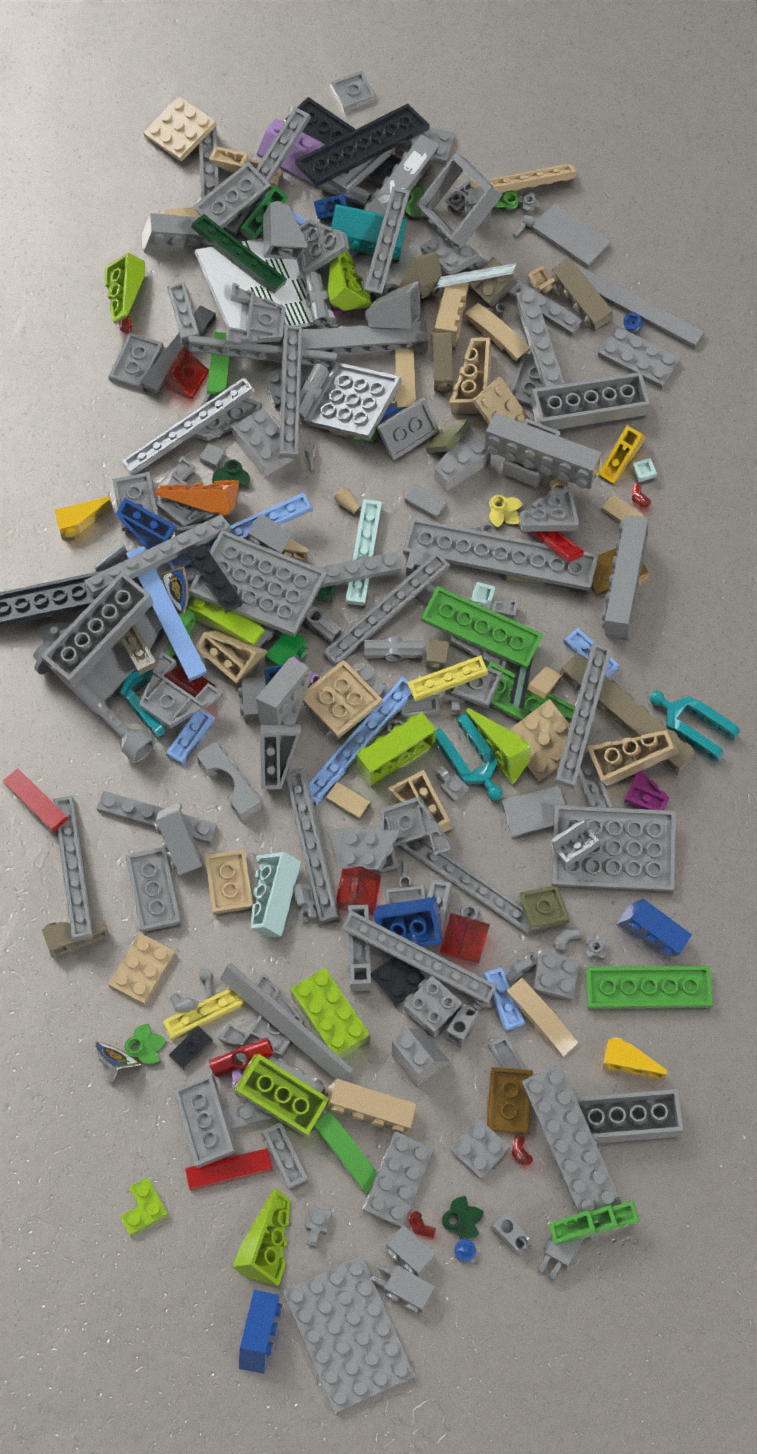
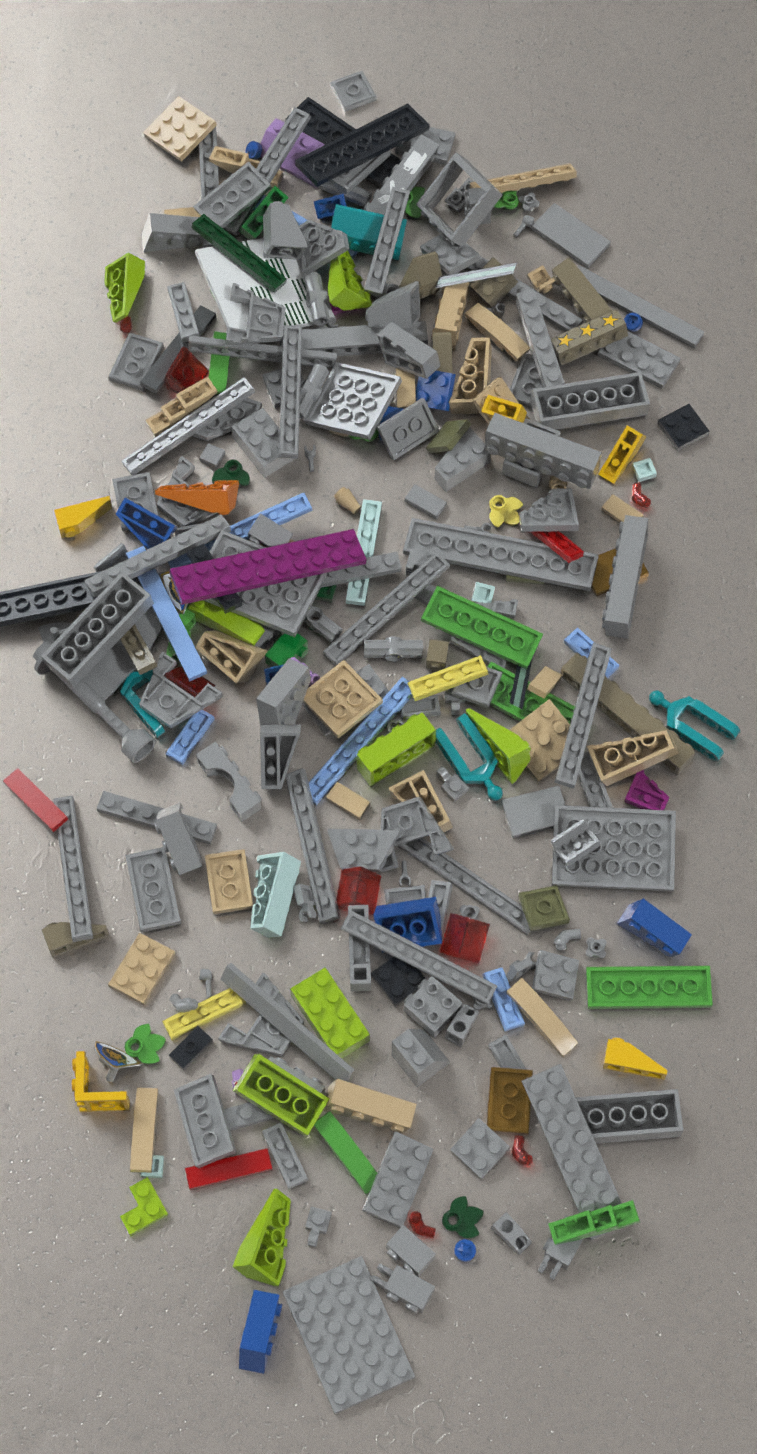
red piece [209,1037,274,1077] -> none
light grey brick [238,677,266,723] -> none
none -> yellow bracket [72,1051,130,1112]
none -> tan slope [130,1088,158,1173]
none -> light aqua tile [141,1155,164,1178]
none -> tan slope [145,377,217,437]
none -> magenta plate [170,529,367,605]
none -> blue tile [245,141,262,160]
none -> light grey wedge [377,322,441,379]
none -> blue plate [415,371,456,411]
none -> yellow slope [481,395,527,423]
none -> dark tan brick [551,309,628,366]
none -> black plate [657,404,710,451]

